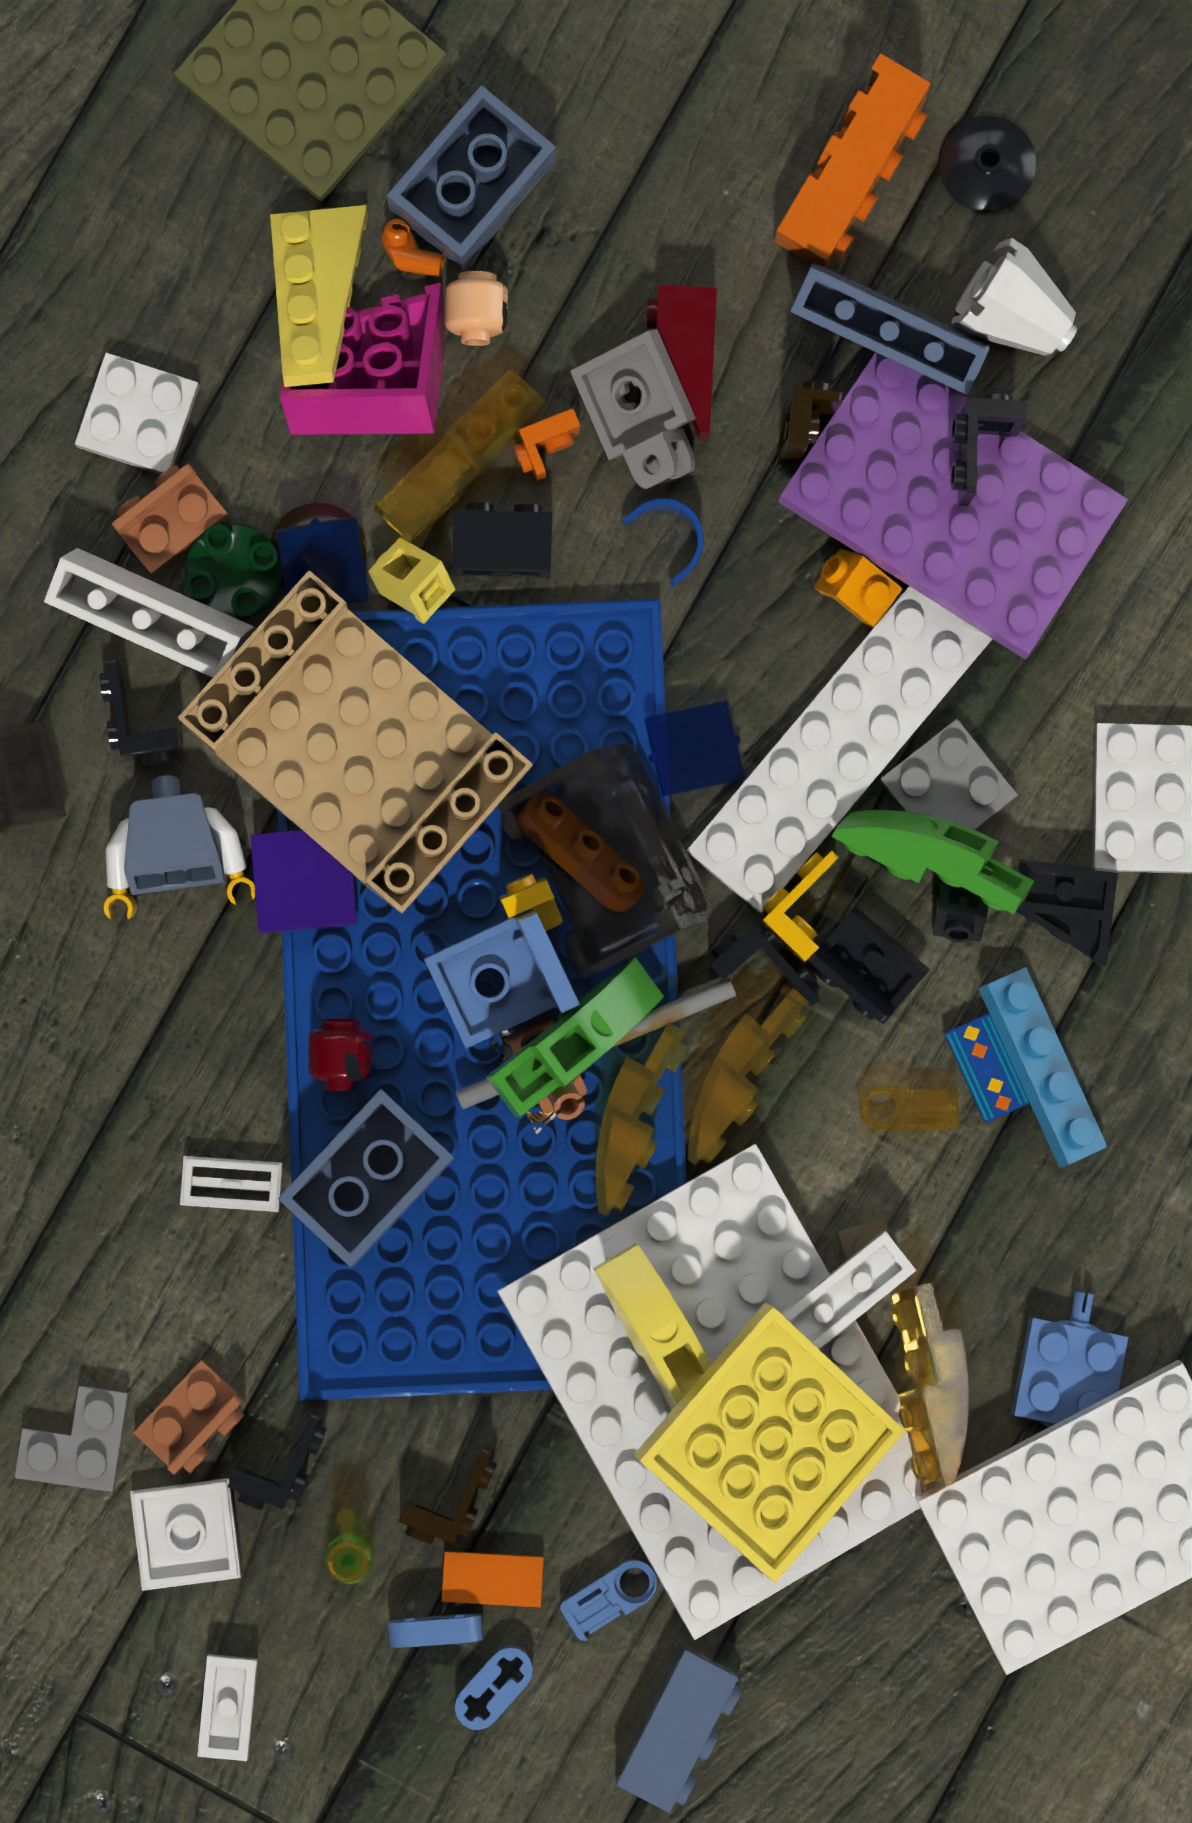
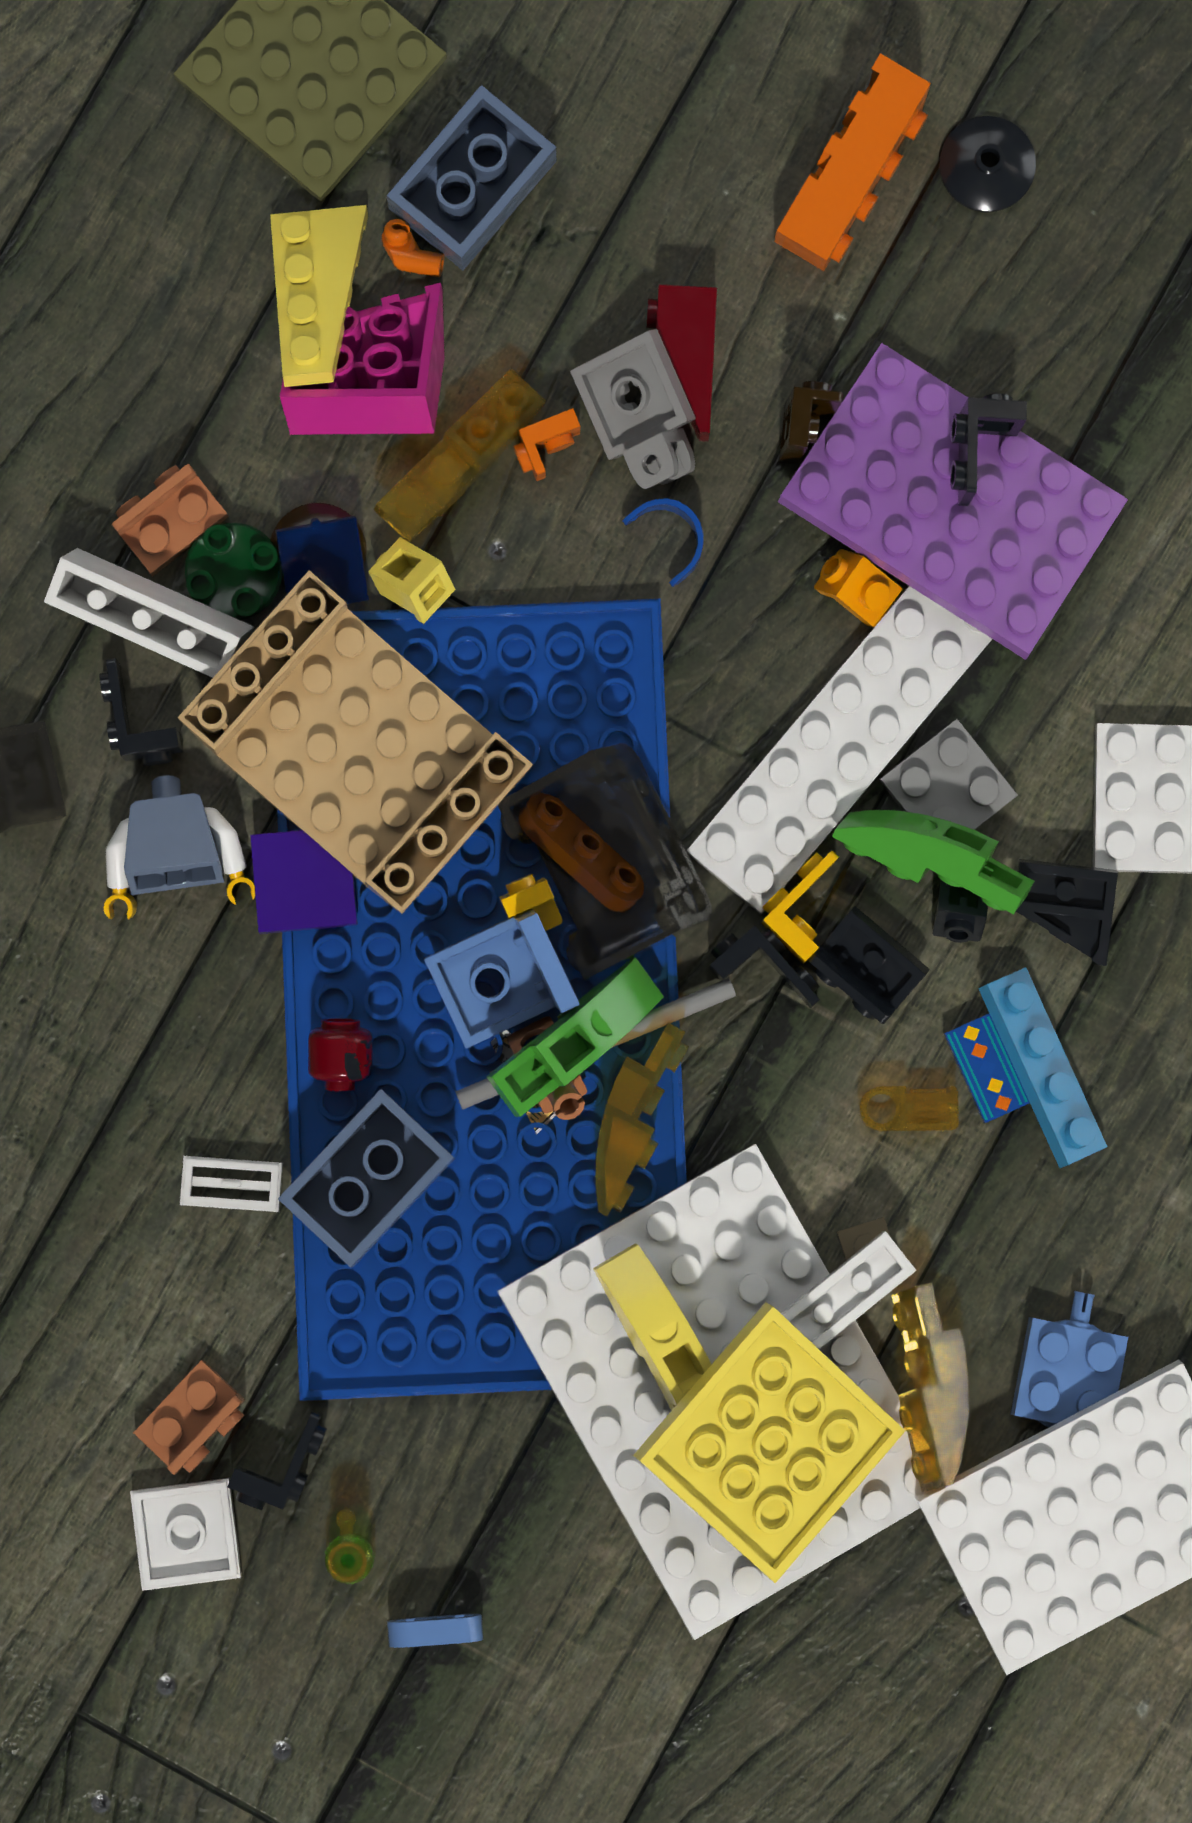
light grey plate [15,1386,129,1492] -> none
white plate [75,353,200,475] -> none
white plate [197,1654,258,1761] -> none
dark brown bracket [398,1446,497,1545] -> none
orange tile [442,1551,544,1607] -> none
light nougat head [445,271,508,346] -> none
black brick [452,502,553,578] -> none
medium blue beam [455,1645,533,1730] -> none
medium blue piece [560,1559,657,1641] -> none
sand blue brick [616,1646,742,1813] -> none
clear blue piece [644,700,745,797] -> none
clear yellow slope [686,989,808,1166] -> none
sand blue brick [790,262,990,395] -> none
white cone [951,238,1077,356] -> none

